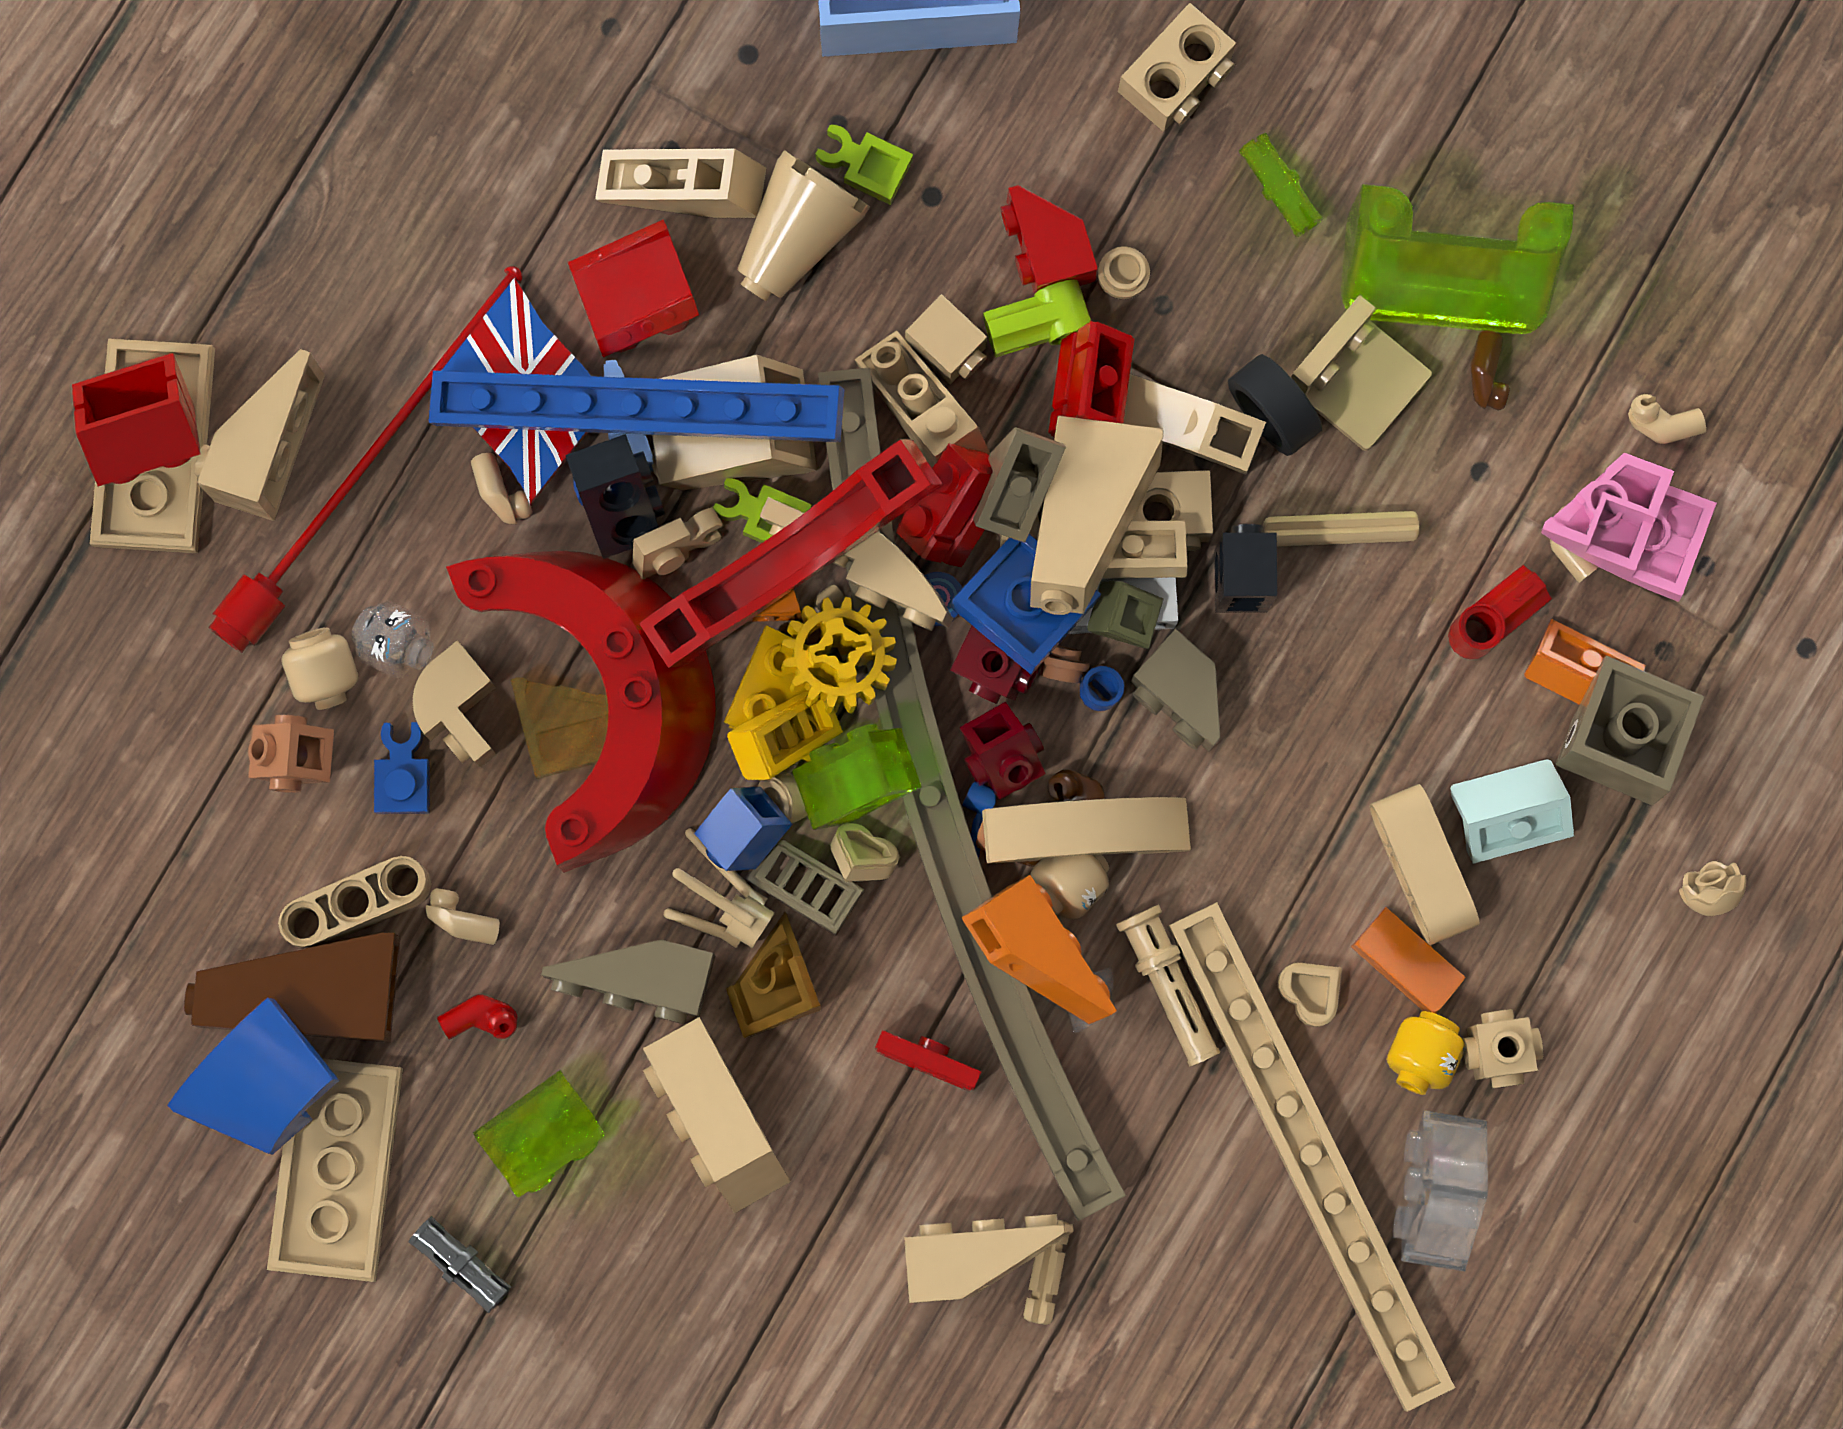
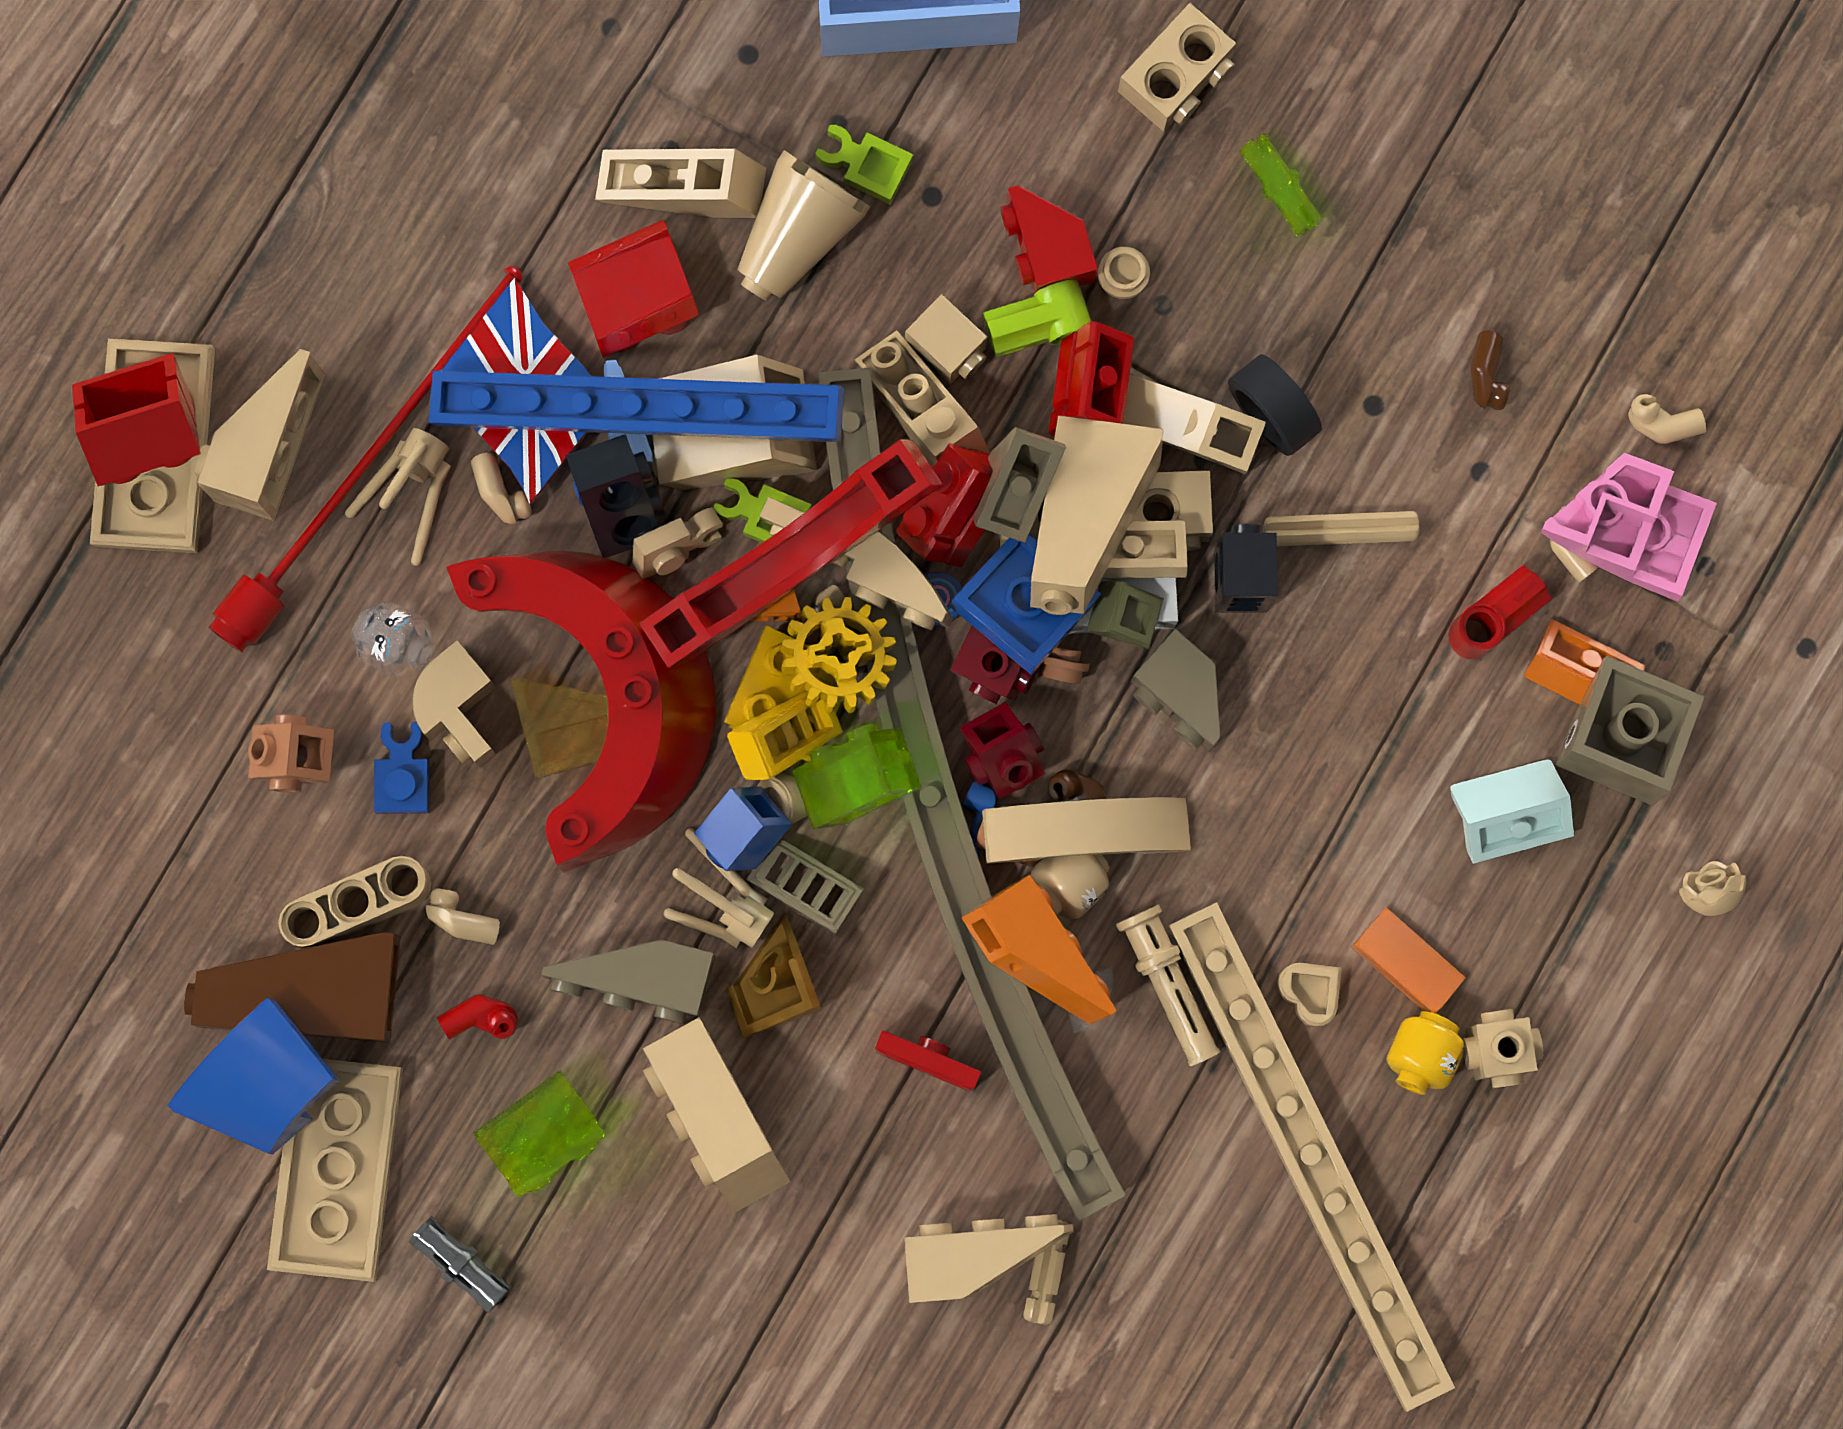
tan head [281,628,359,710] -> none
tan tile [830,823,900,882] -> none
blue hinge [1079,666,1124,711] -> none
tan bracket [1291,295,1432,451] -> none
clear neon green windscreen [1341,184,1574,334] -> none
tan beam [1369,784,1480,946] -> none
clear brick [1393,1110,1488,1272] -> none
none -> tan plant [345,428,451,566]

